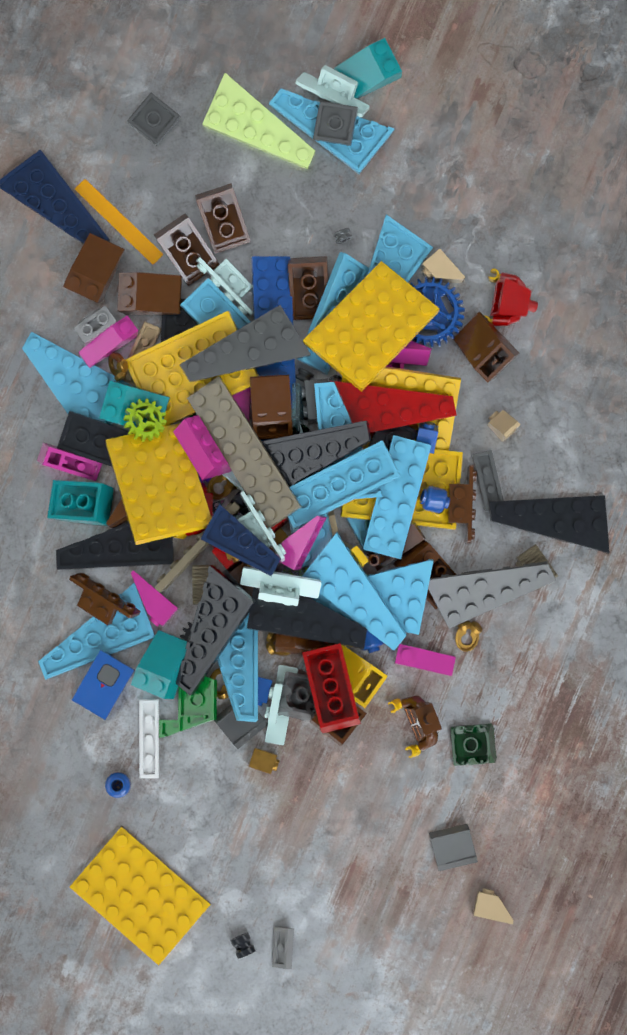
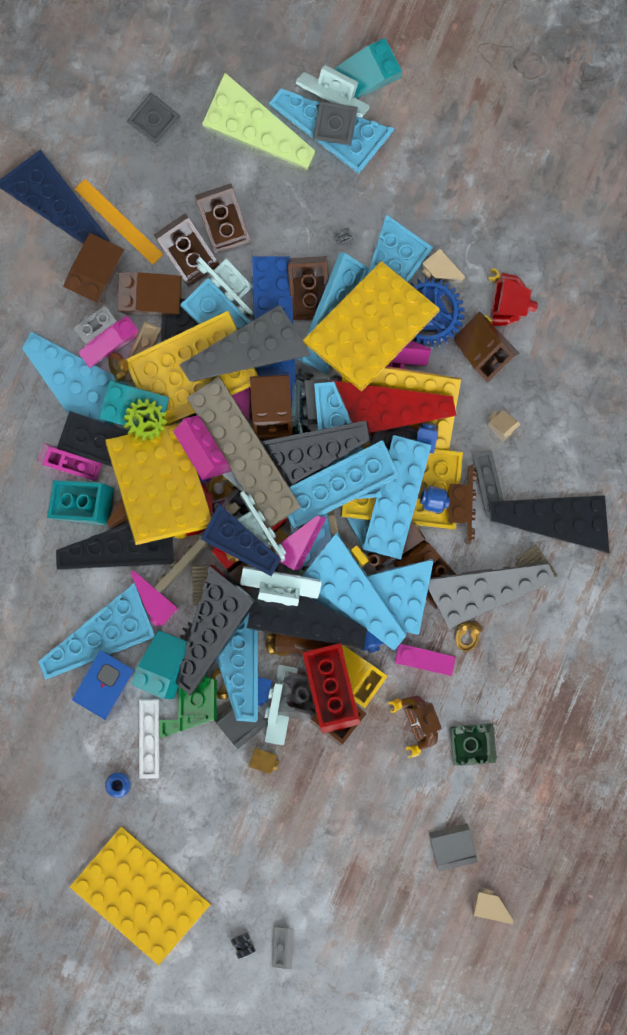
reddish brown bracket [69,573,141,625] -> none

